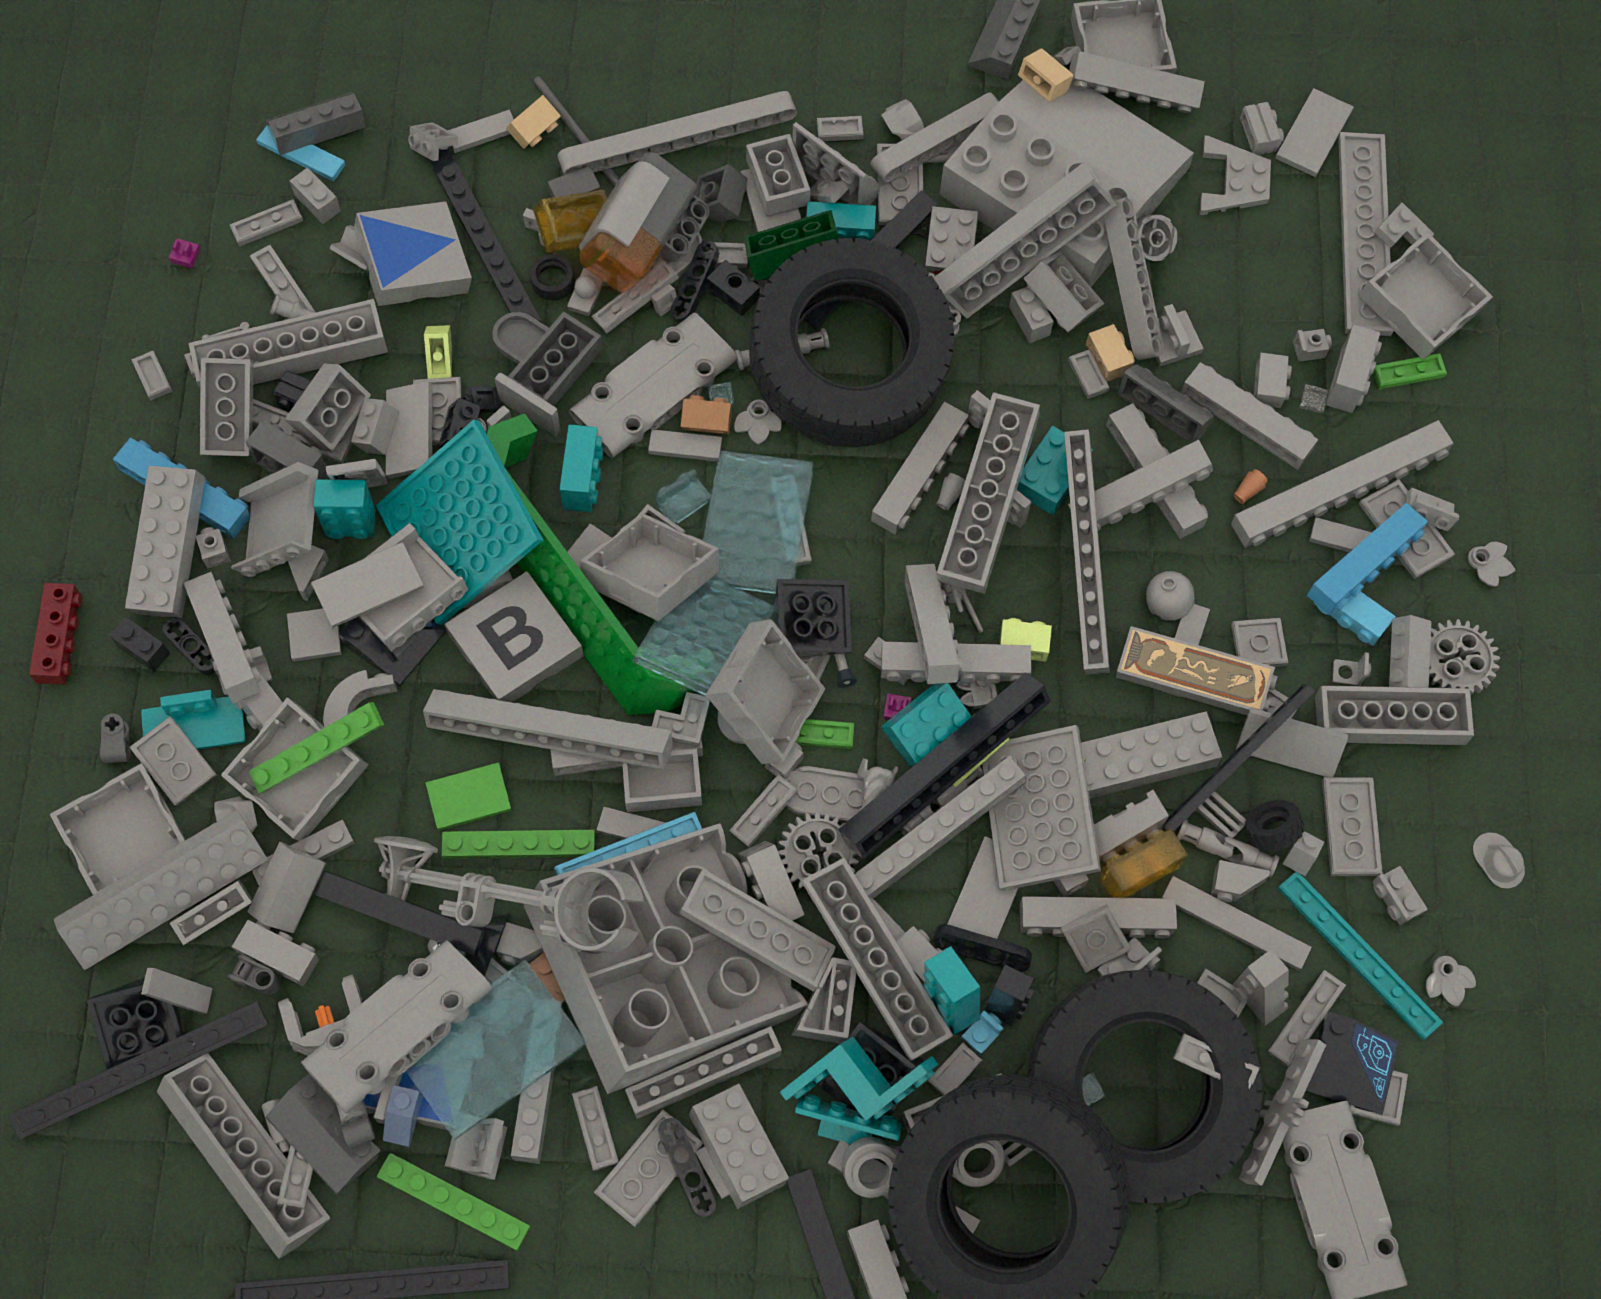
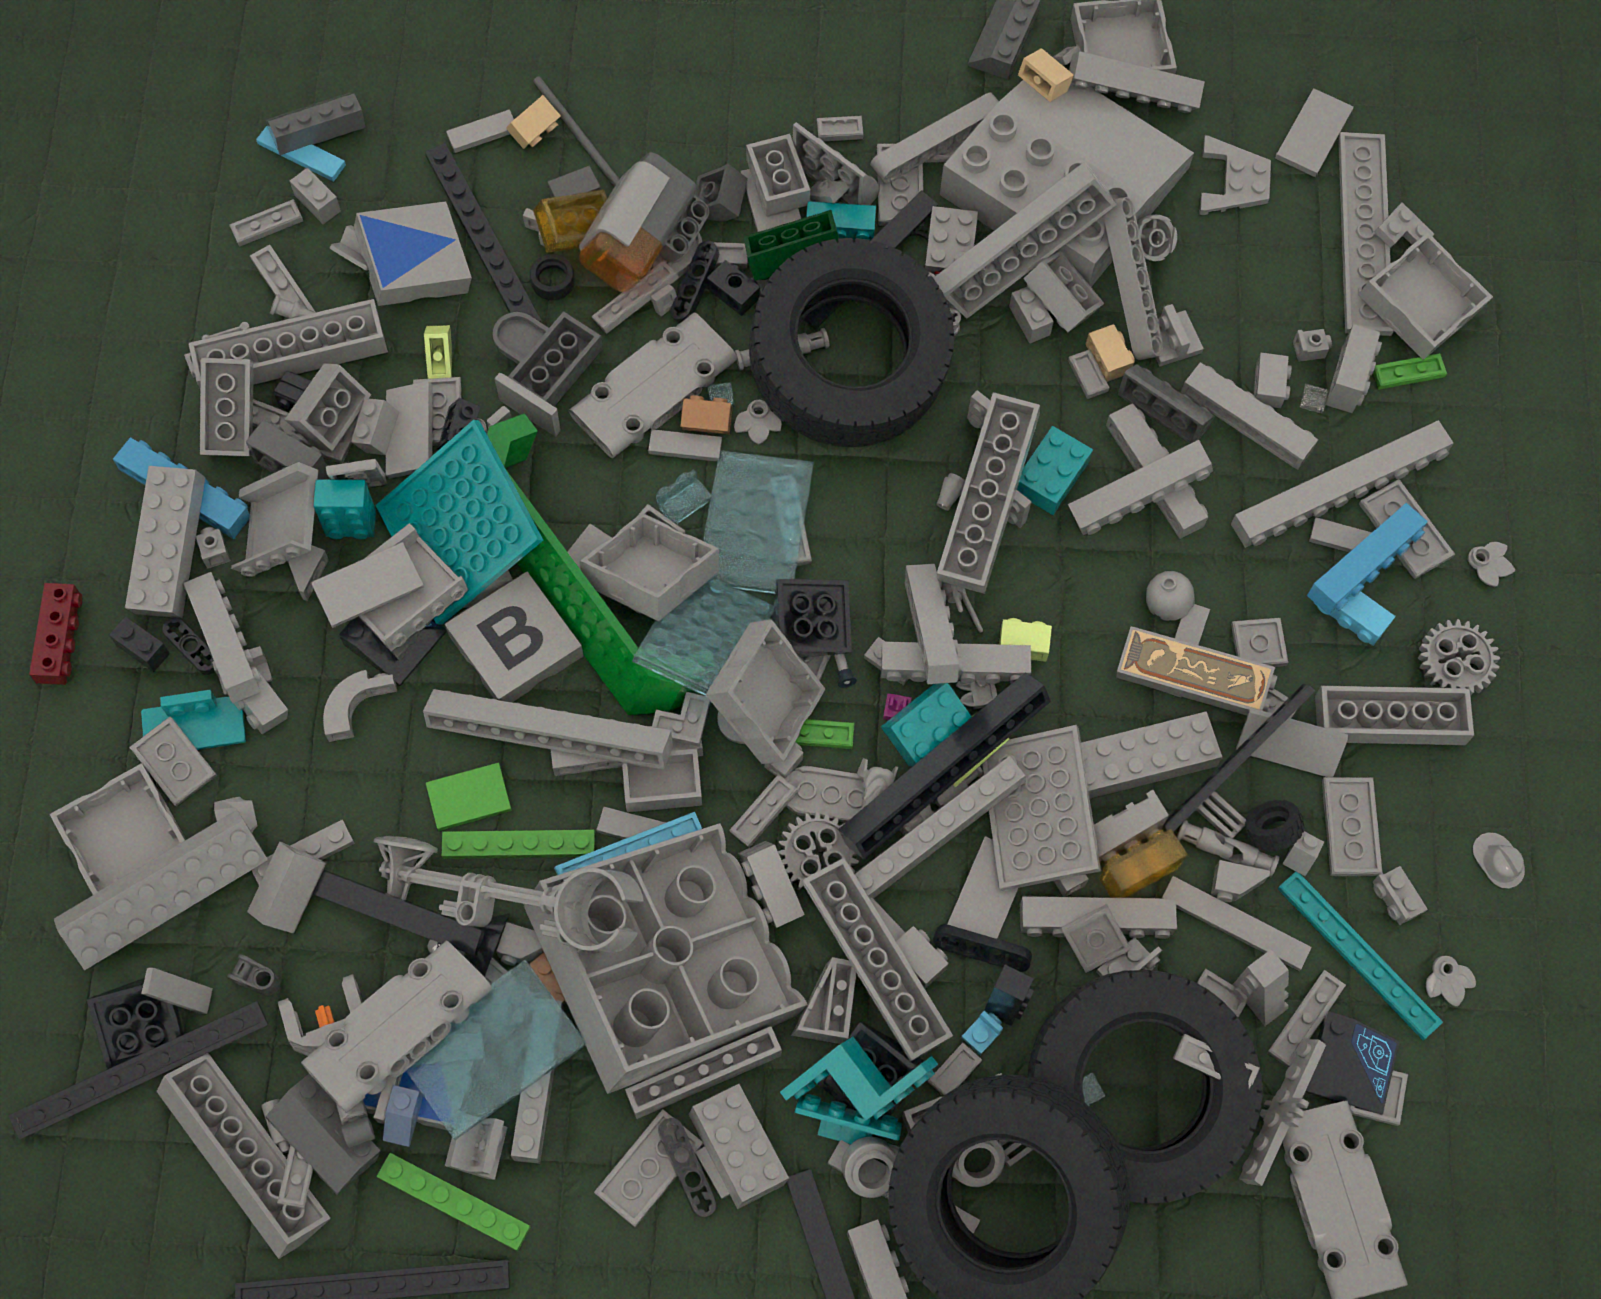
dark grey piece [100,713,131,764] -> none
light grey tile [131,351,173,401] -> none
magenta tile [169,239,201,268] -> none
light grey brick [170,879,253,945] -> none
light grey tile [221,698,369,841] -> none
light grey brick [232,920,319,987] -> none
bright green plate [249,702,384,794] -> none
light grey tile [287,609,342,662] -> none
light grey bracket [408,122,458,161] -> none
black bracket [461,386,500,412] -> none
light grey beam [557,91,797,175] -> none
teal brick [560,425,604,513] -> none
light grey tile [567,268,606,317] -> none
light grey tile [572,1086,619,1171] -> none
light grey plate [679,869,836,991] -> none
light grey brick [871,402,970,535] -> none
light grey slope [881,99,924,140] -> none
teal brick [923,946,980,1035] -> none
light grey brick [1064,429,1110,675] -> none
nougat cone [1233,469,1268,504] -> none
light grey brick [1240,102,1284,155] -> none
light grey bracket [1332,653,1371,686] -> none
light grey brick [1389,615,1431,688] -> none
light grey bracket [1406,488,1459,531] -> none

